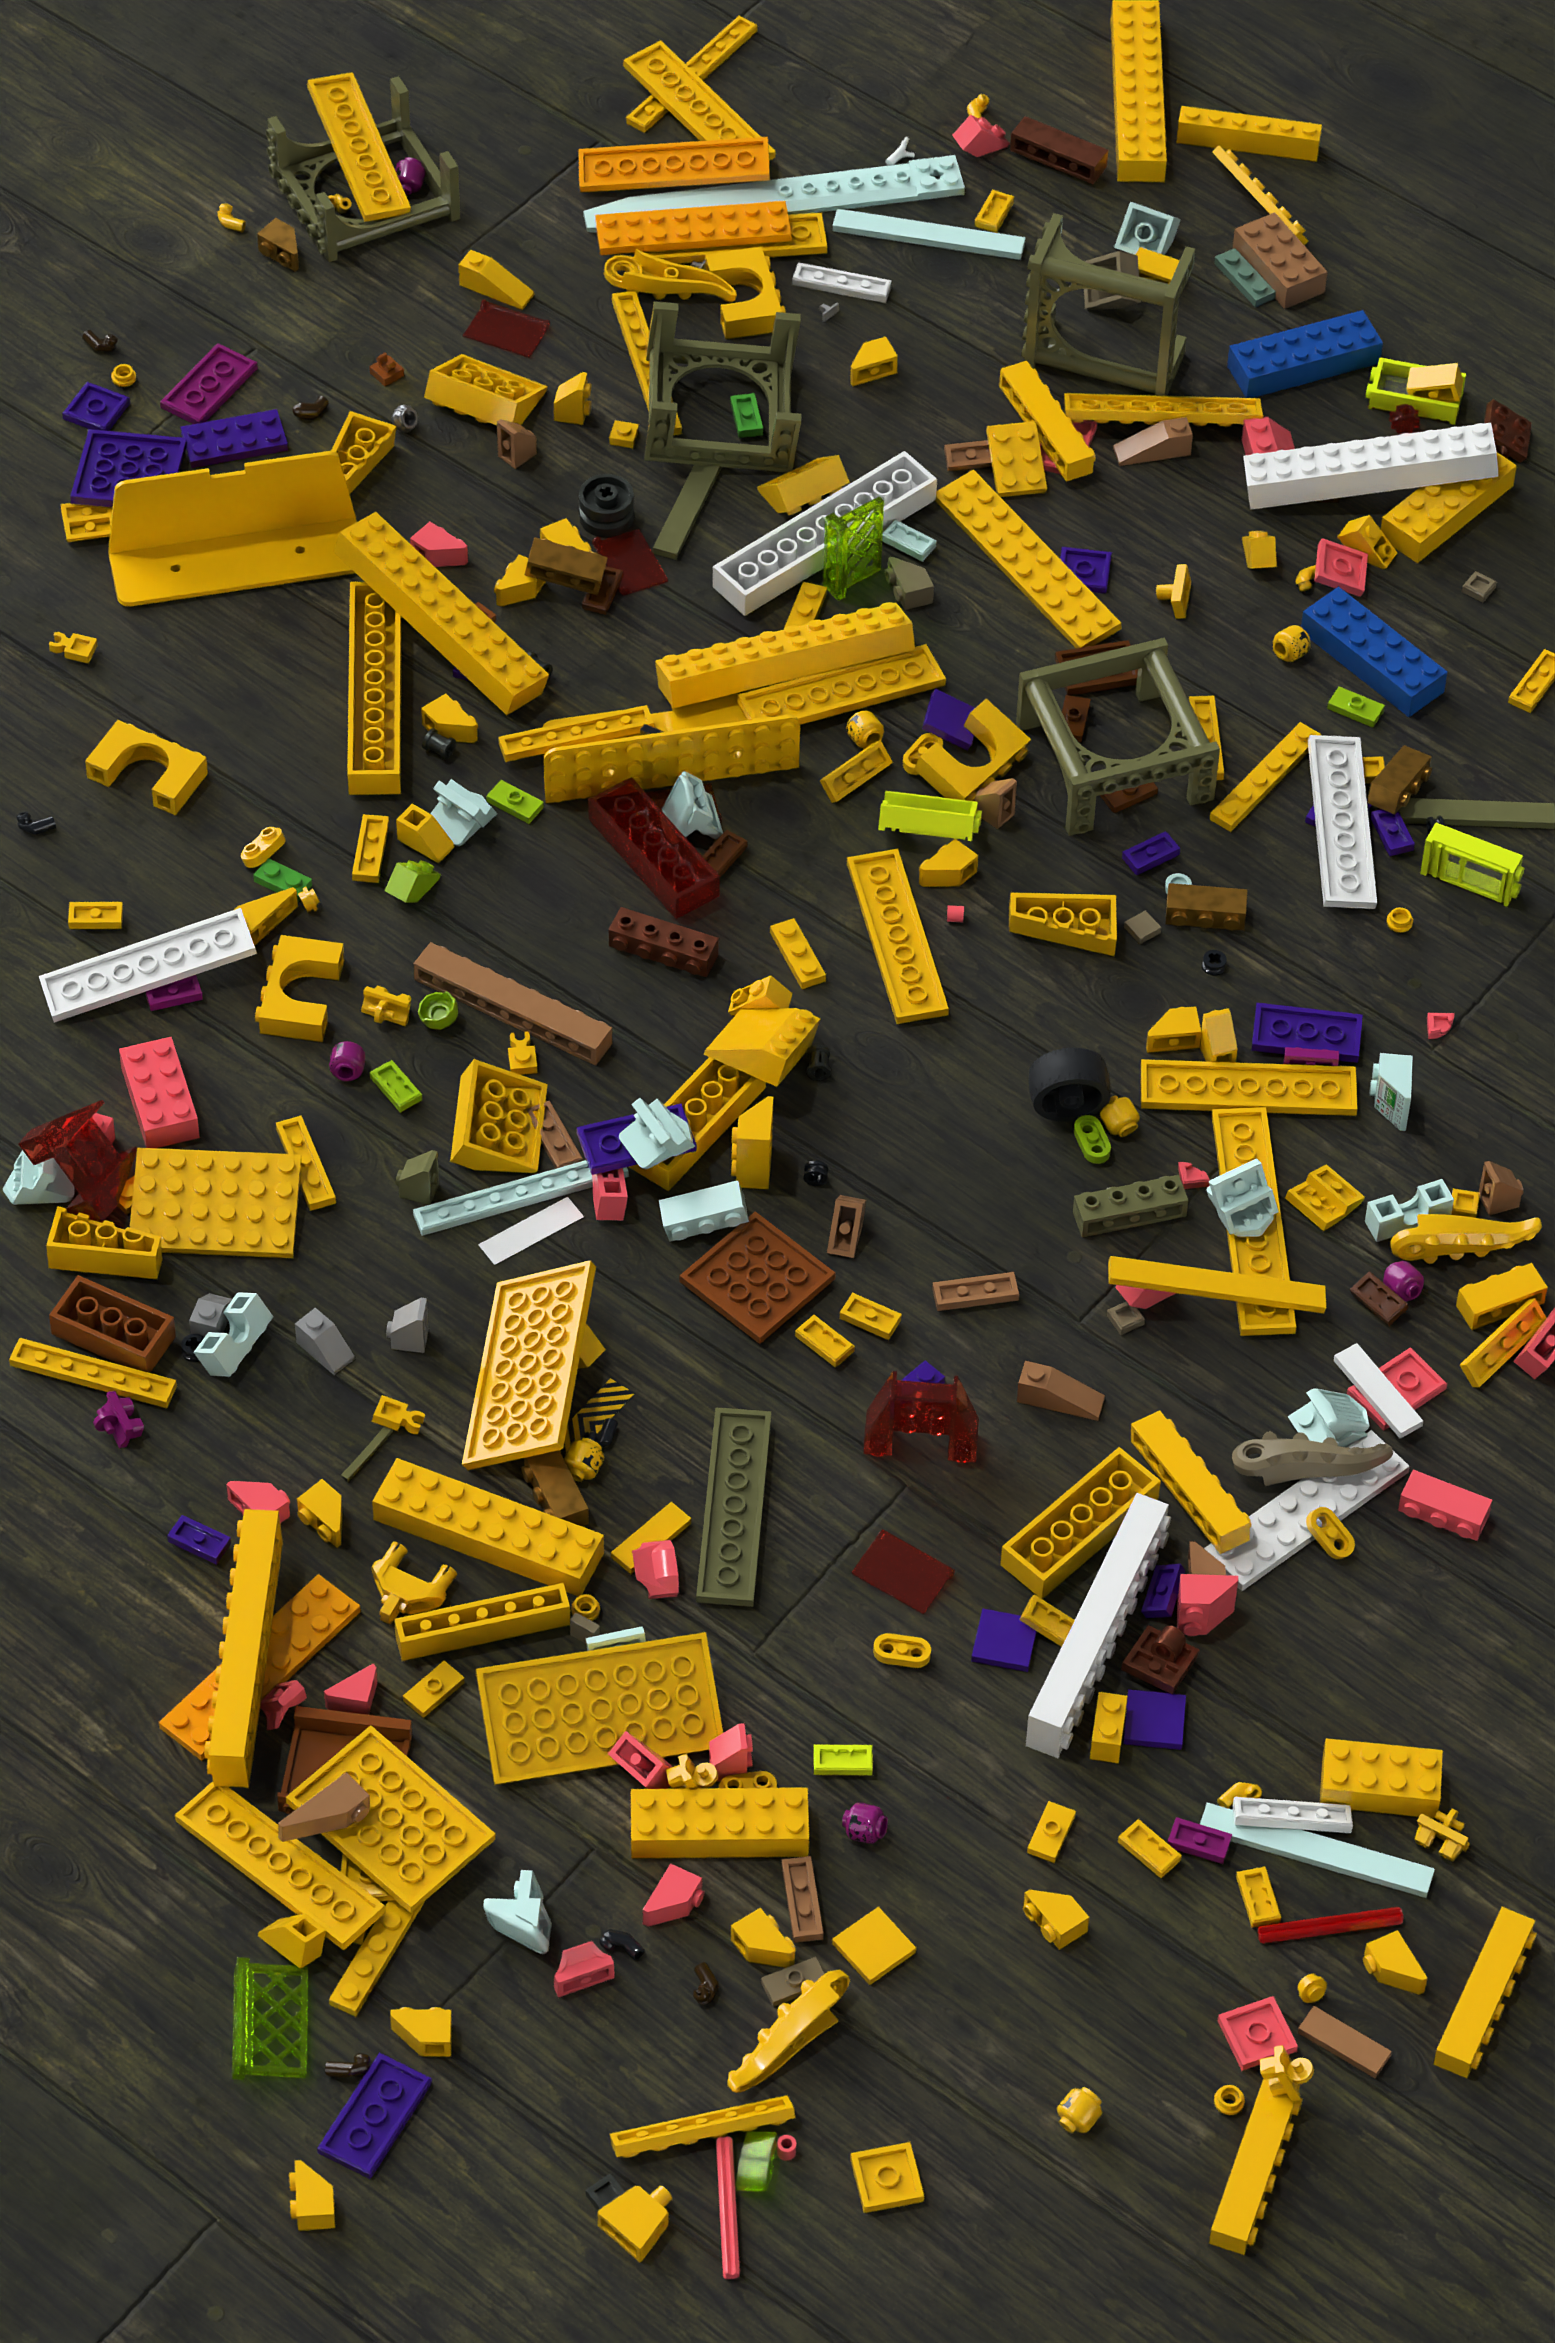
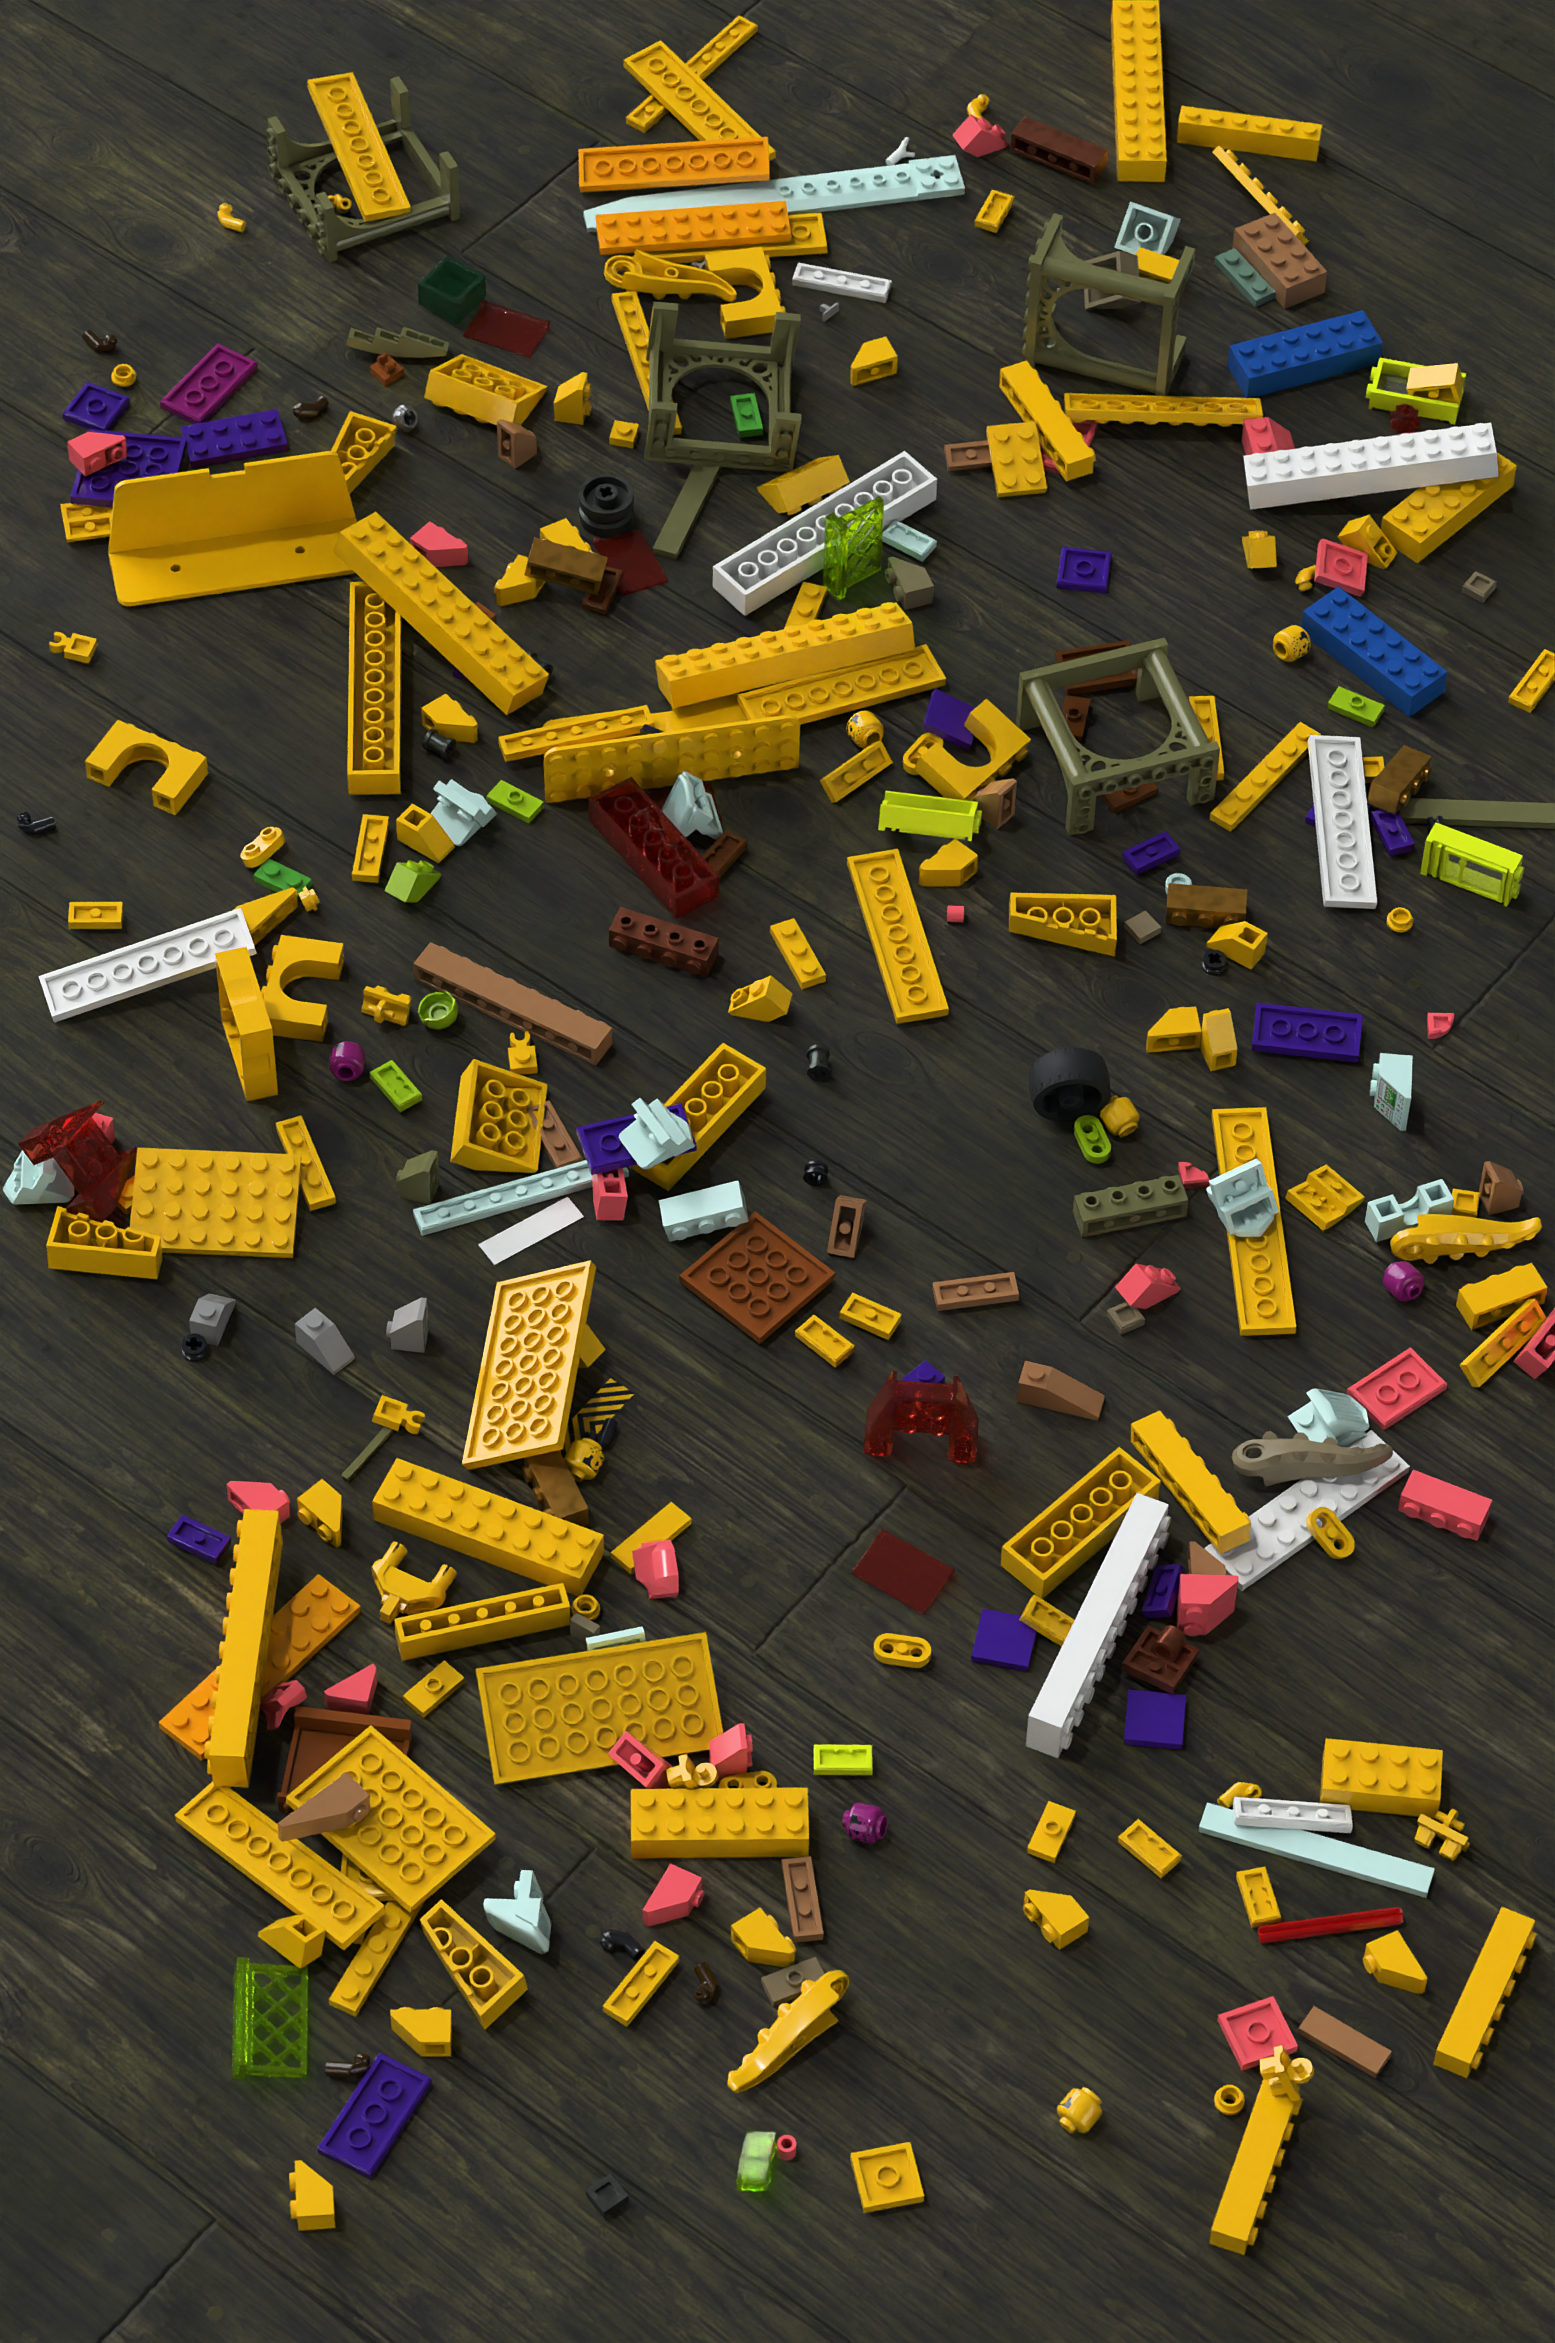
yellow plate [9,1338,177,1408] -> none
dark orange brick [49,1275,176,1373] -> none
magenta hips [93,1391,144,1448] -> none
coral brick [119,1037,200,1148] -> none
magenta plate [145,975,203,1011] -> none
light aqua arch [194,1293,273,1377] -> none
pearl gold slope [257,218,299,272] -> none
magenta head [395,157,426,195] -> none
yellow slope [459,250,534,310] -> none
coral slope [554,1941,614,1997] -> none
yellow torso [597,2186,672,2262] -> none
yellow plate [610,2095,795,2158] -> none
olive plate [696,1407,771,1607] -> none
yellow slope [704,1008,820,1087] -> none
coral axle [716,2136,740,2279] -> none
yellow slope [731,1096,773,1189] -> none
yellow tile [832,1907,916,1985] -> none
light aqua tile [833,209,1025,260] -> none
yellow plate [935,469,1122,648] -> none
yellow brick [1090,1692,1128,1763] -> none
yellow tile [1108,1256,1326,1314] -> none
medium nougat slope [1113,417,1193,466] -> none
yellow plate [1141,1059,1357,1116] -> none
yellow tile [1156,564,1192,619] -> none
magenta plate [1167,1817,1232,1864] -> none
magenta plate [1283,1047,1339,1066] -> none
yellow plate [1298,1974,1327,2003] -> none
white tile [1334,1343,1423,1438] -> none
reddish brown plate [1350,1271,1409,1326] -> none
copper plate [1484,399,1532,463] -> none
none -> coral slope [67,432,127,477]
none -> yellow tile [215,946,278,1102]
none -> olive slope [346,327,449,358]
none -> clear green piece [418,256,487,324]
none -> yellow wedge [420,1899,528,2030]
none -> yellow plate [603,1941,679,2027]
none -> yellow slope [1206,921,1268,970]

